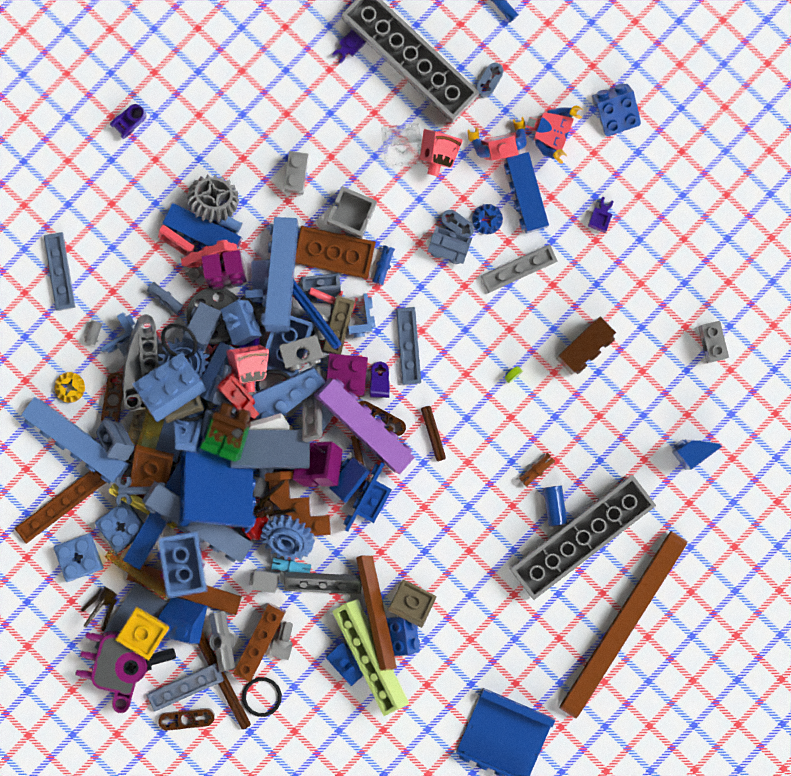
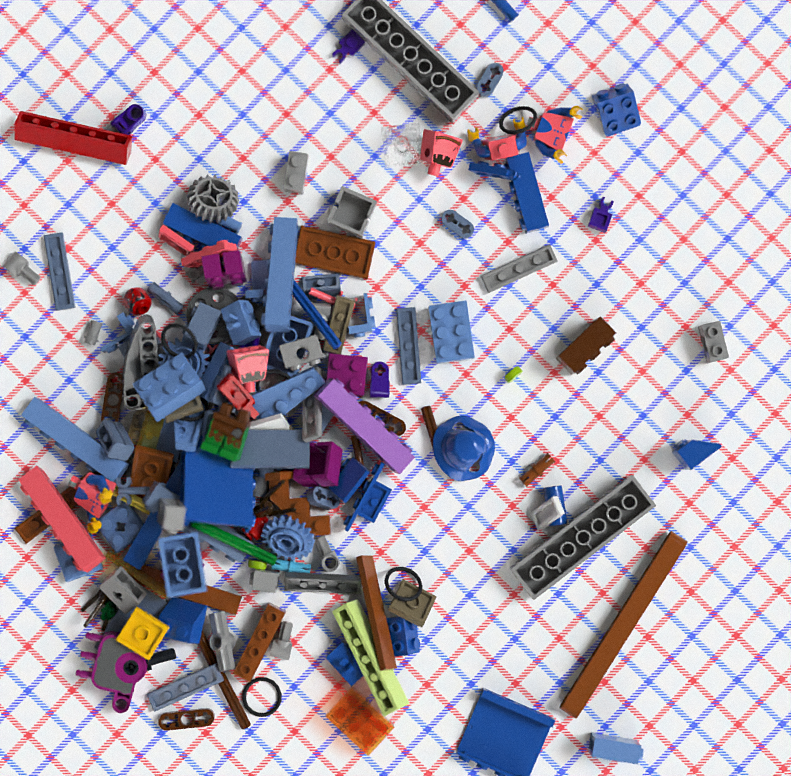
yellow gear [54,372,85,403] -> none
blue pin [372,245,395,285] -> none
sand blue brick [427,226,472,264] -> none
blue gear [472,204,503,235] -> none
none -> light grey axle [3,251,41,285]
none -> red brick [14,111,132,165]
none -> coral brick [18,465,106,573]
none -> torso [68,472,117,534]
none -> light grey brick [99,566,147,614]
none -> dark green plant [100,601,118,621]
none -> red head [123,287,152,316]
none -> light grey brick [157,498,186,533]
none -> green axle [190,522,277,566]
none -> lime tile [247,559,267,570]
none -> sand blue beam [307,486,340,510]
none -> light grey axle [315,535,340,572]
none -> clear orange brick [325,686,395,756]
none -> black piece [384,567,423,601]
none -> medium blue brick [428,300,475,364]
none -> blue piece [433,416,495,481]
none -> blue hinge [468,161,521,180]
none -> black piece [499,106,537,135]
none -> white tile [531,496,565,530]
none -> medium blue brick [588,732,644,765]

